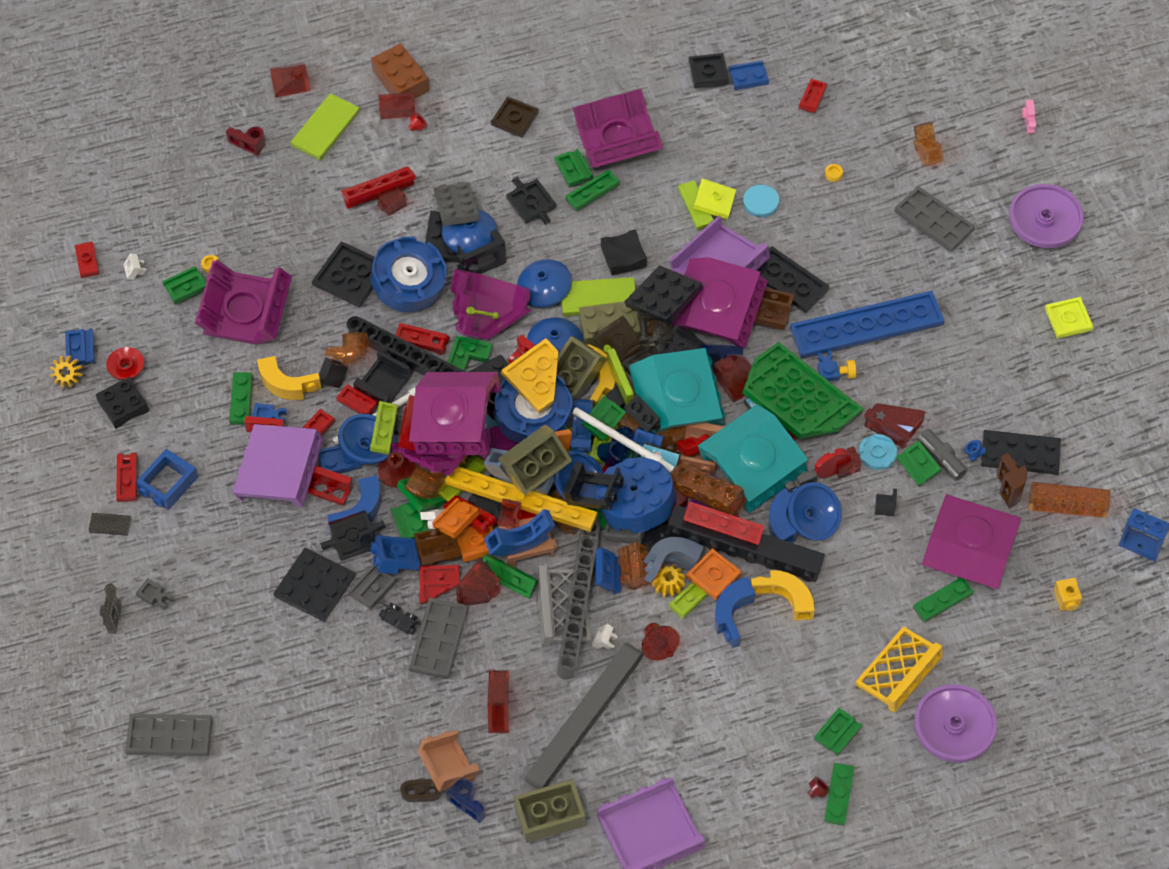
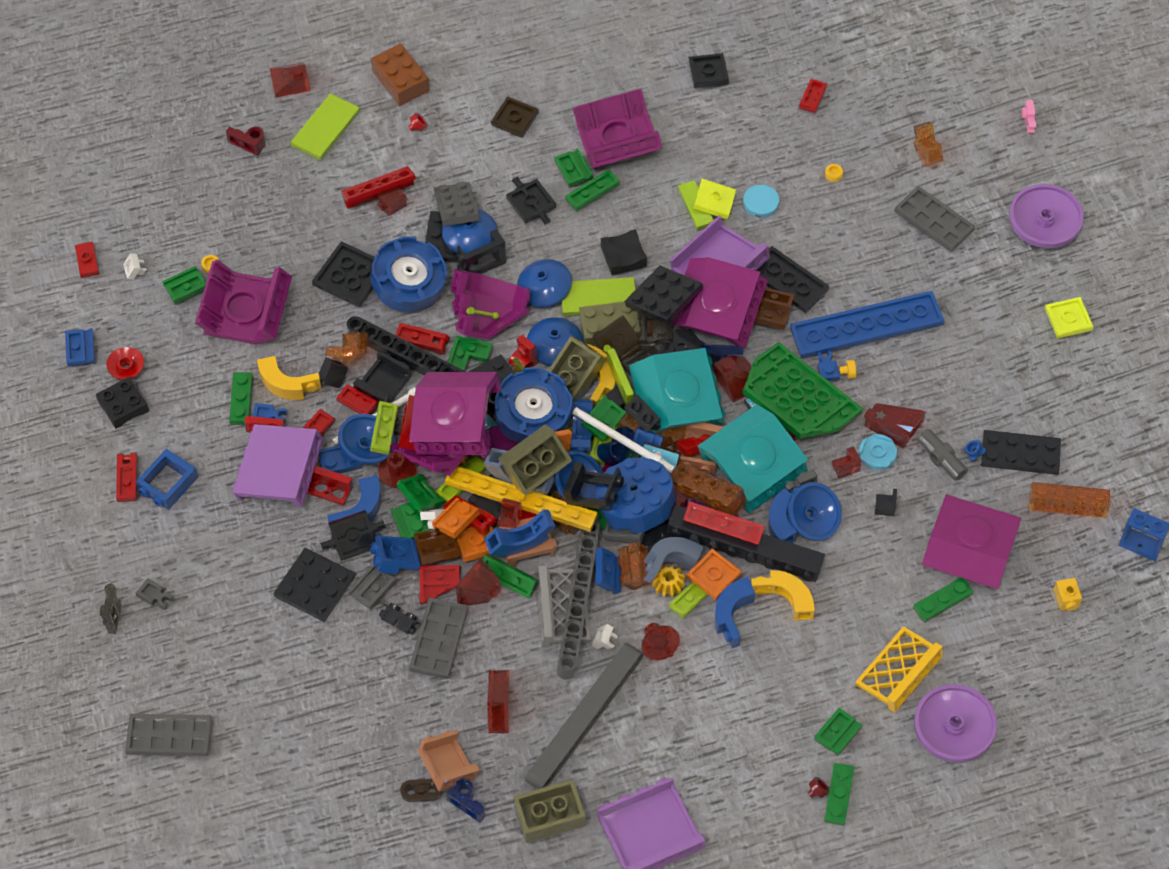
yellow gear [50,355,82,387] -> none
clear smoke tile [88,513,131,536] -> none
clear red hinge [378,92,416,119] -> none
clear orange brick [404,465,445,499] -> none
yellow plate [501,338,558,414] -> none
blue plate [728,60,769,90] -> none
red tile [814,448,851,478] -> none
green plate [896,440,942,487] -> none
reddish brown brick [996,453,1027,509] -> none

